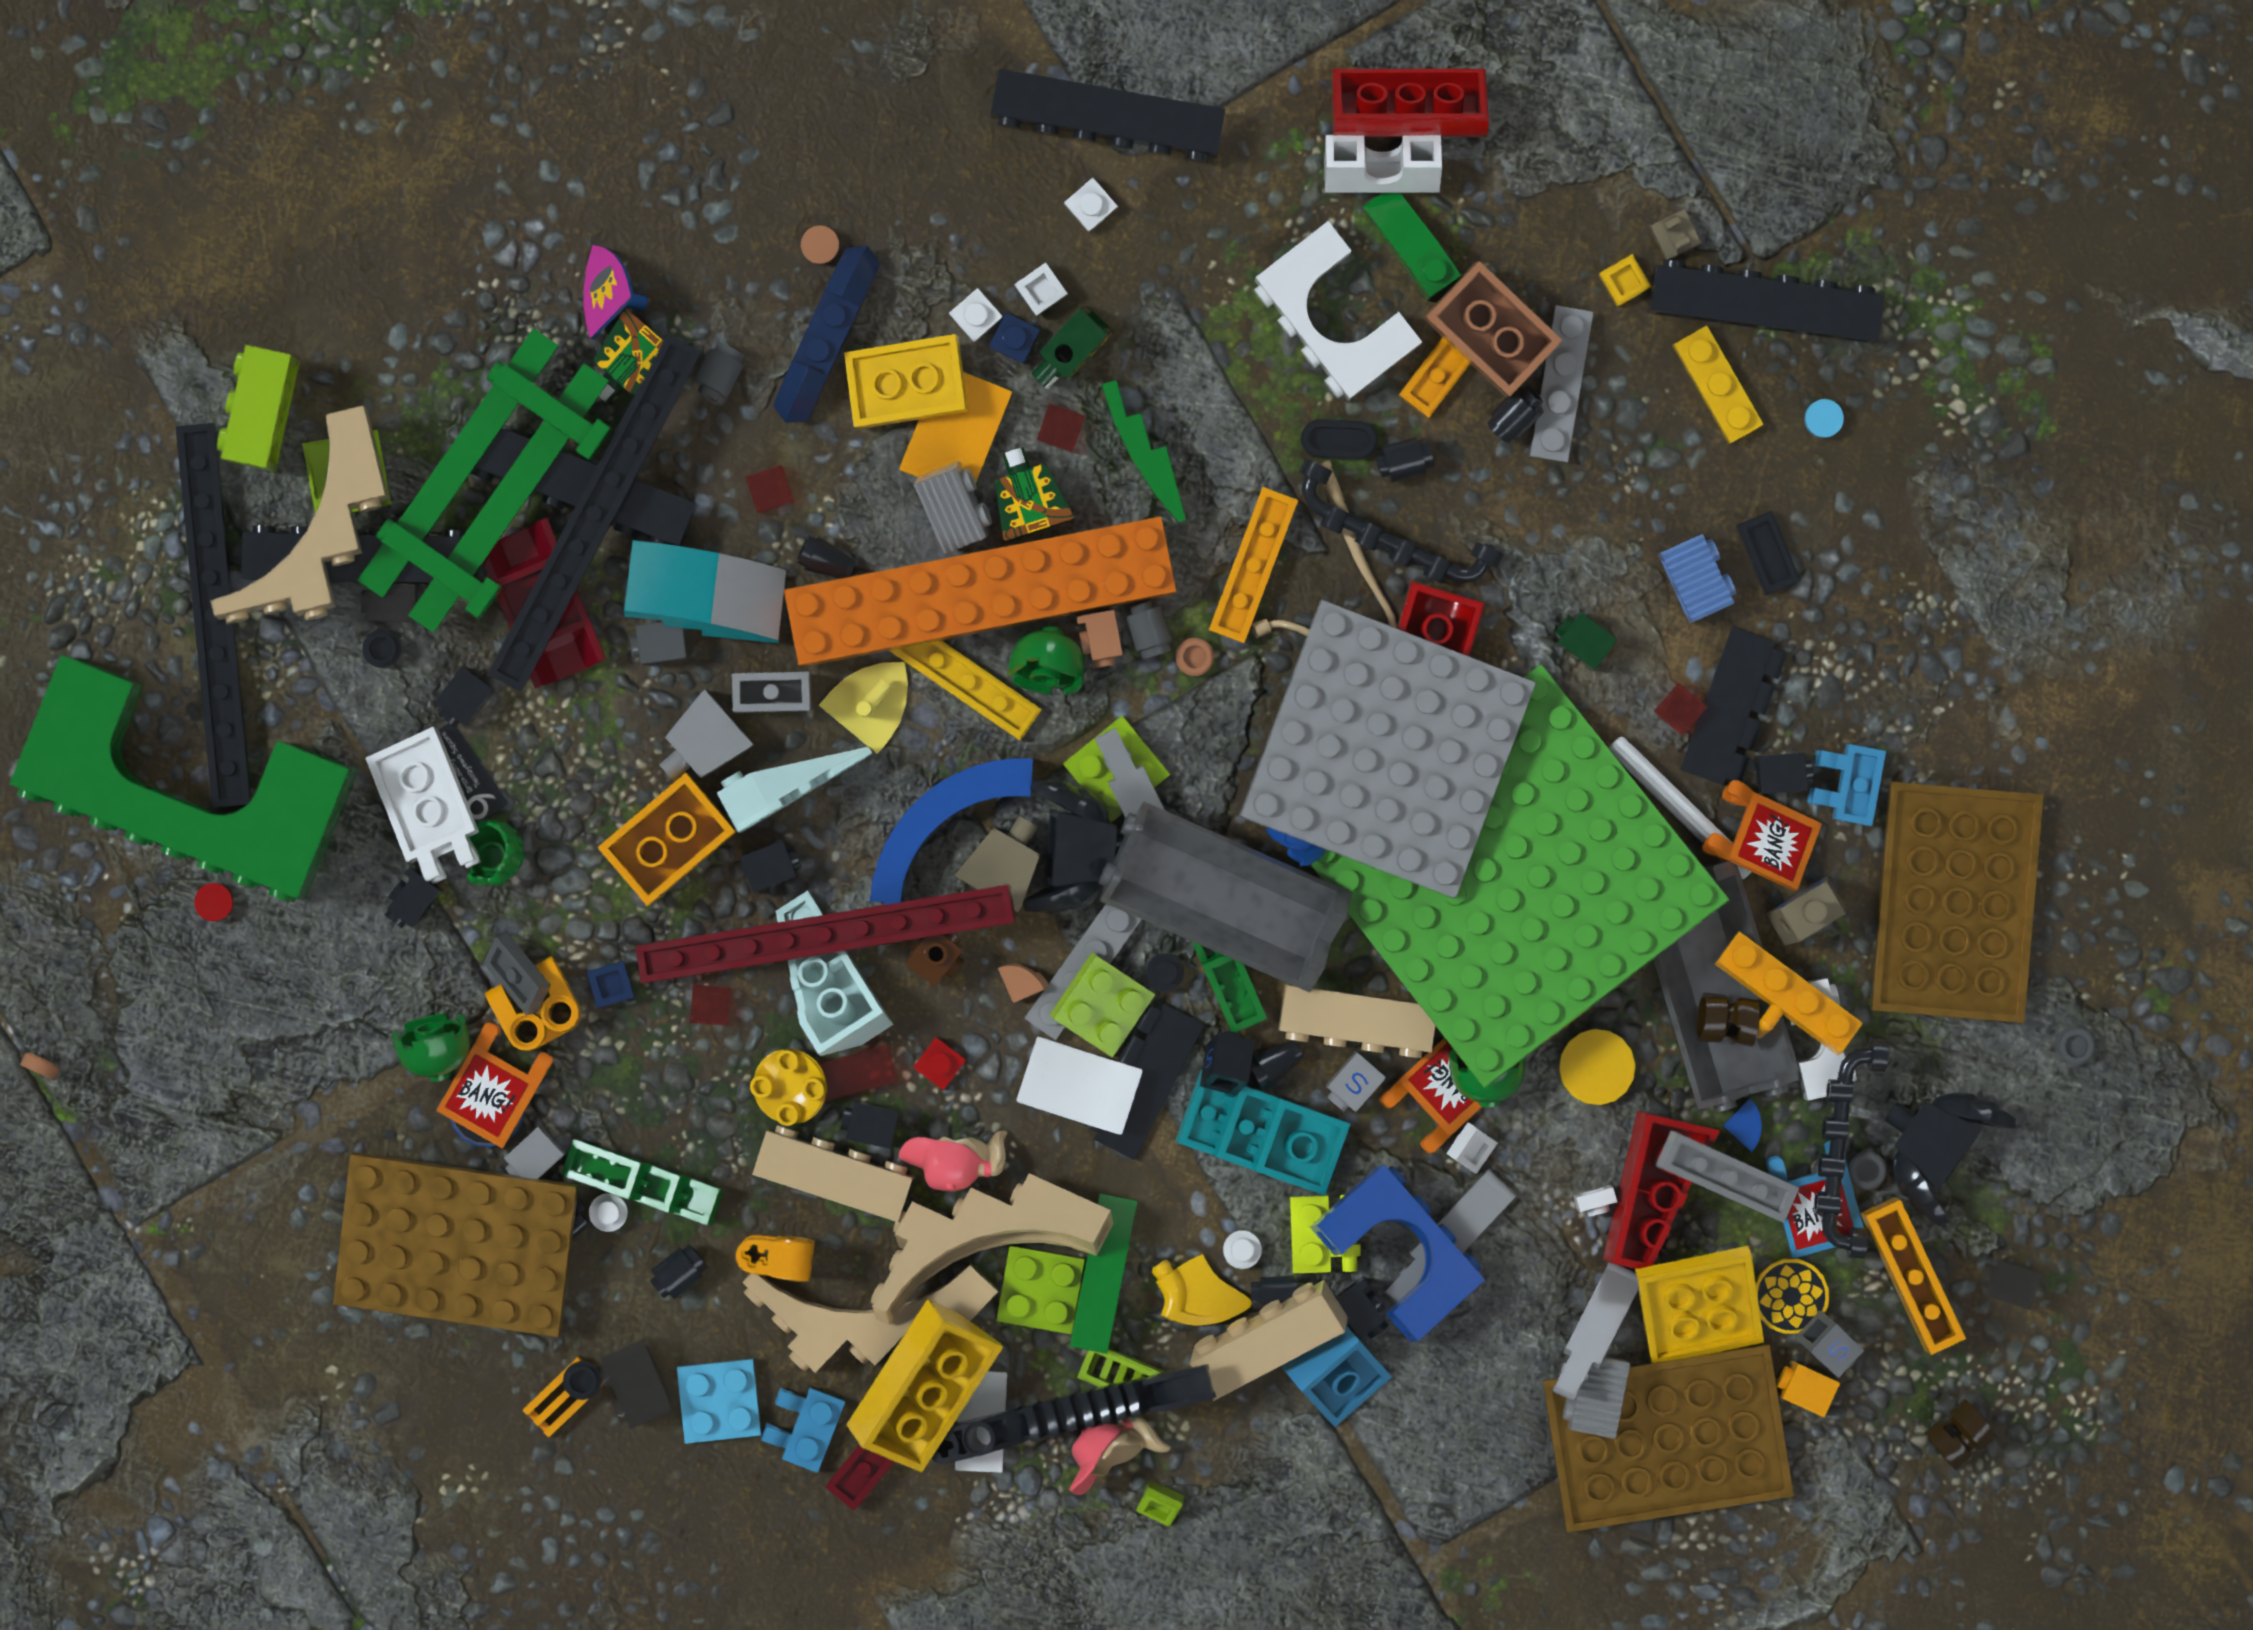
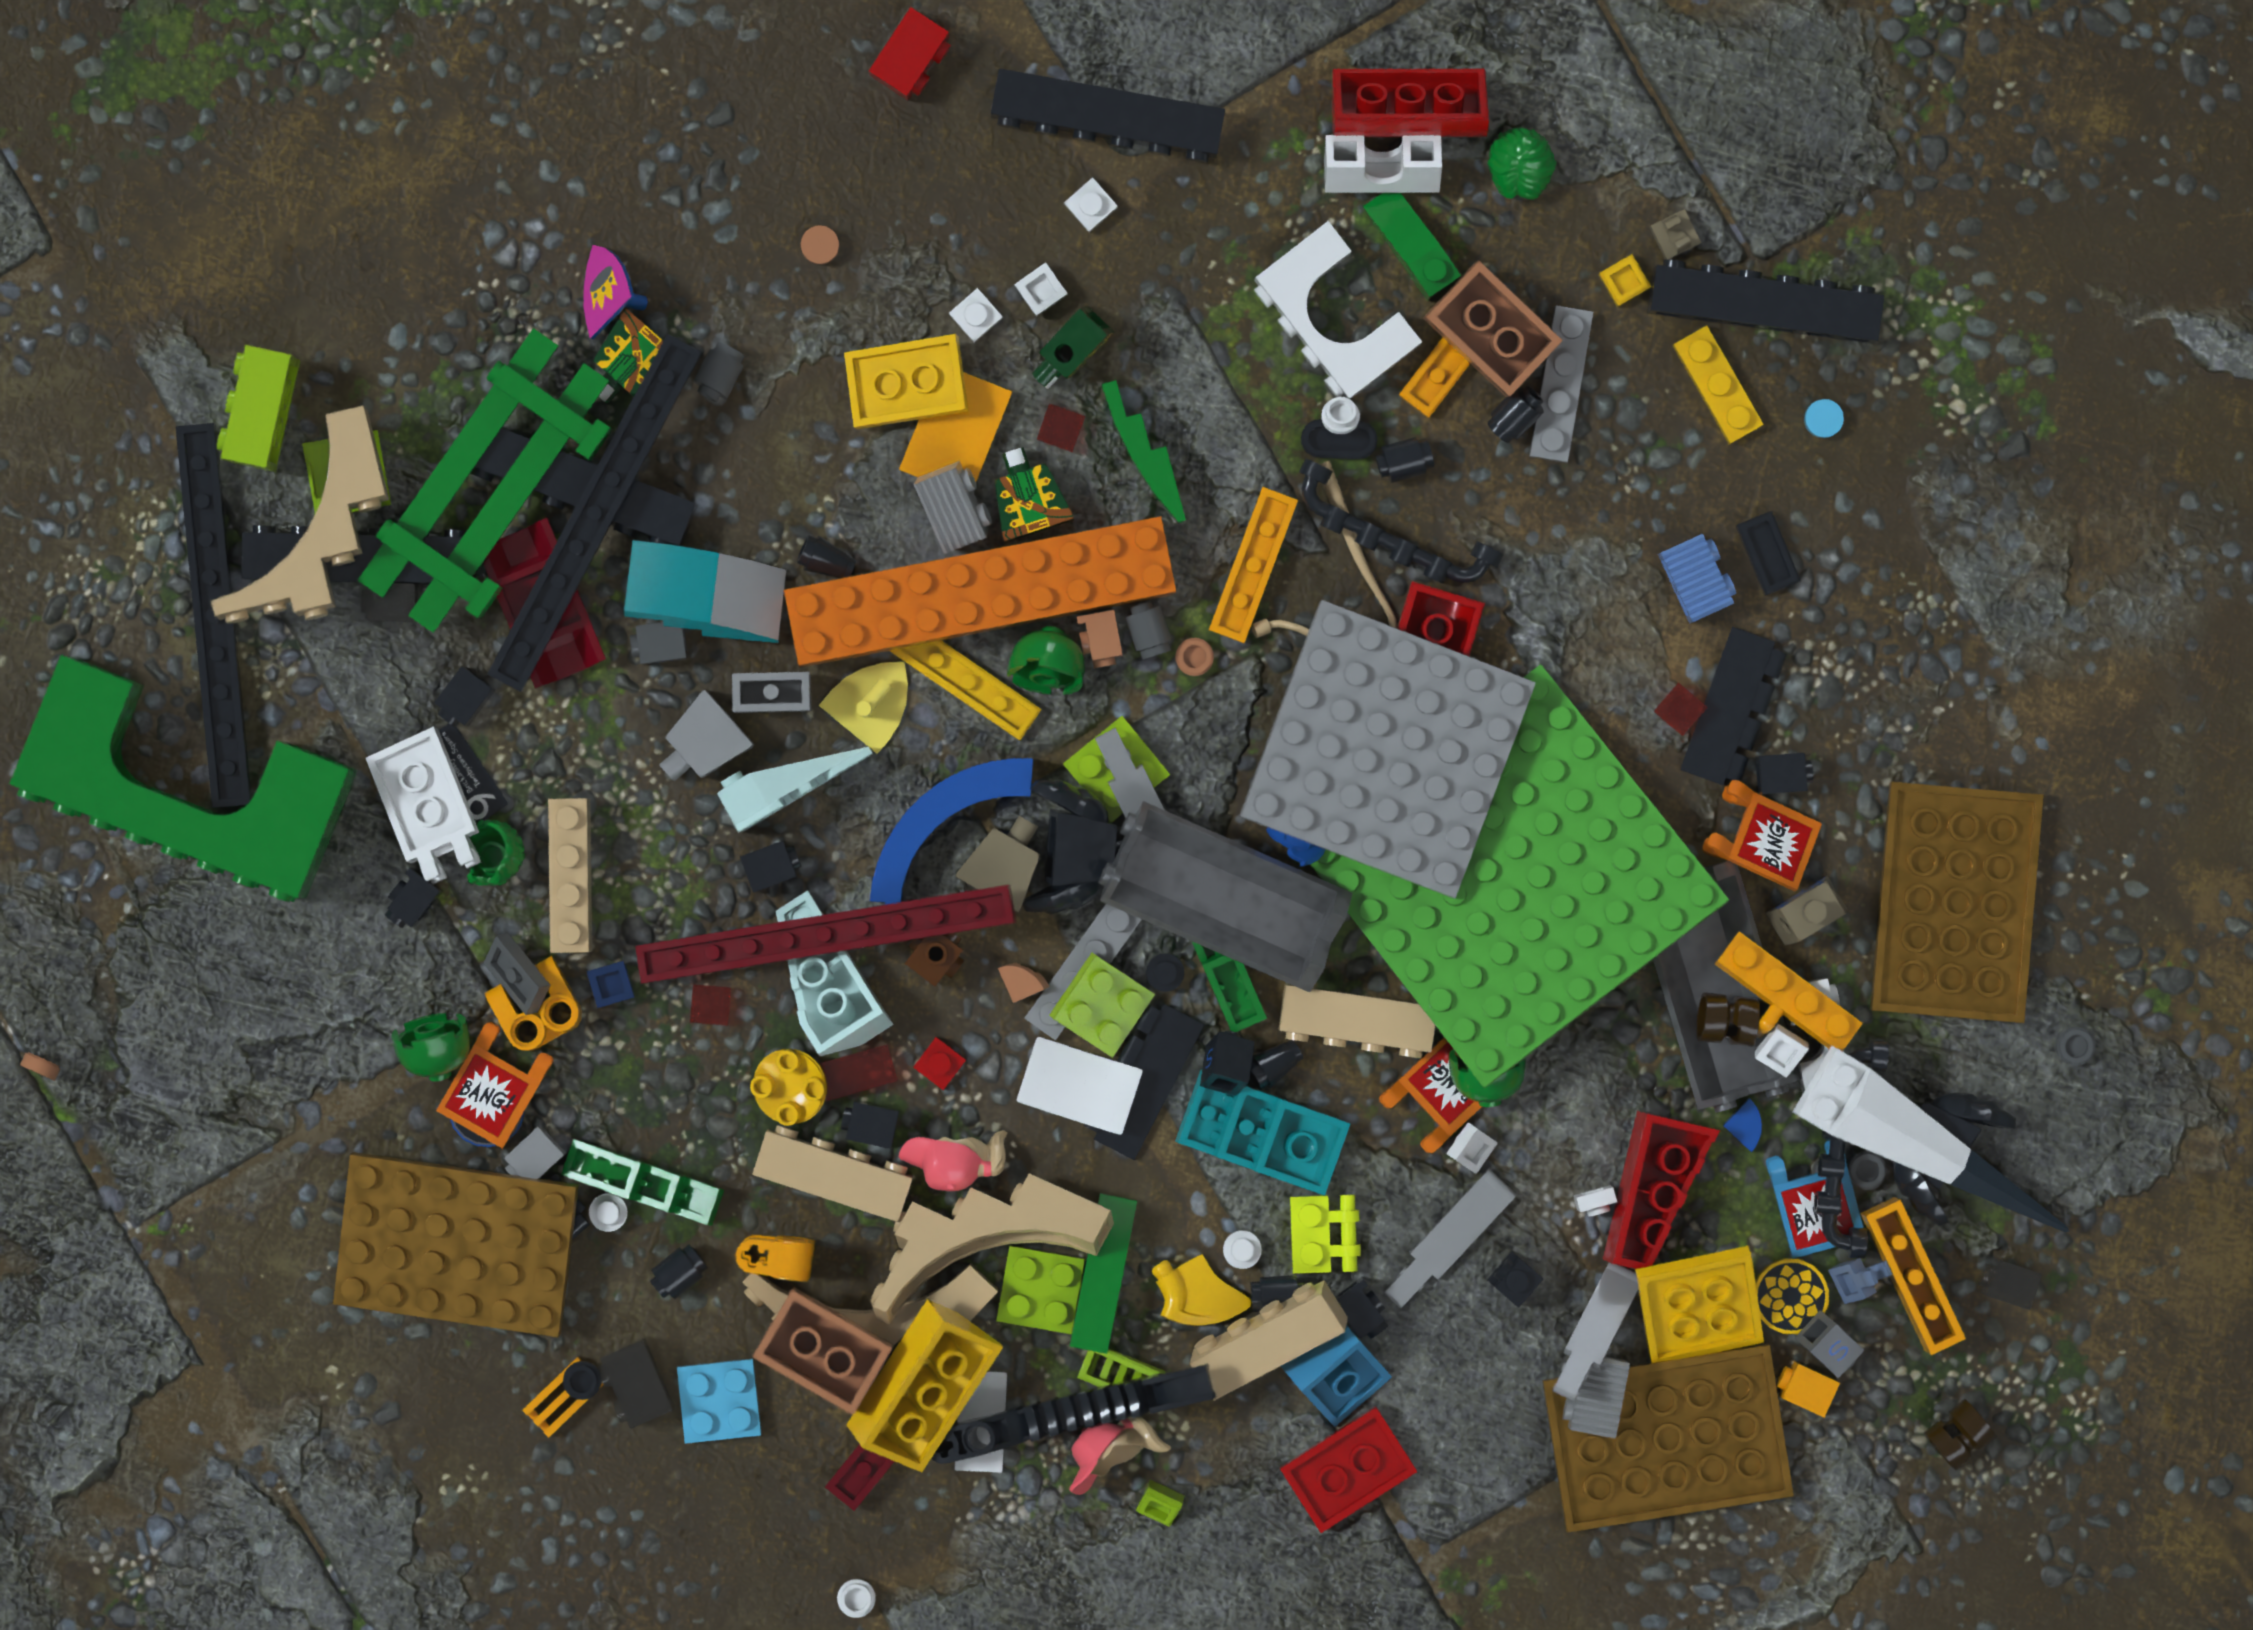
red tile [194,883,234,921] -> none
black plate [362,630,401,668] -> none
light orange brick [597,773,738,906] -> none
clear red tile [746,465,794,514] -> none
dark azure plate [761,1387,846,1473] -> none
dark blue brick [773,245,881,423] -> none
dark blue plate [989,313,1040,365] -> none
blue arch [1310,1164,1485,1342] -> none
light grey brick [1325,1051,1386,1112] -> none
dark green brick [1555,612,1618,671] -> none
yellow tile [1558,1029,1635,1105] -> none
white axle [1609,737,1751,879] -> none
light grey plate [1656,1131,1799,1223] -> none
dark azure plate [1806,744,1886,826] -> none
none -> tan brick [548,798,592,953]
none -> nougat brick [753,1287,893,1415]
none -> white plate [837,1579,876,1618]
none -> red brick [869,7,952,101]
none -> red plate [1279,1406,1418,1533]
none -> white plate [1321,397,1360,434]
none -> green hair [1487,127,1557,200]
none -> black brick [1487,1251,1543,1308]
none -> white plate [1755,1023,1809,1078]
none -> white plate [1793,1046,2070,1232]
none -> sand blue plate [1828,1258,1893,1304]

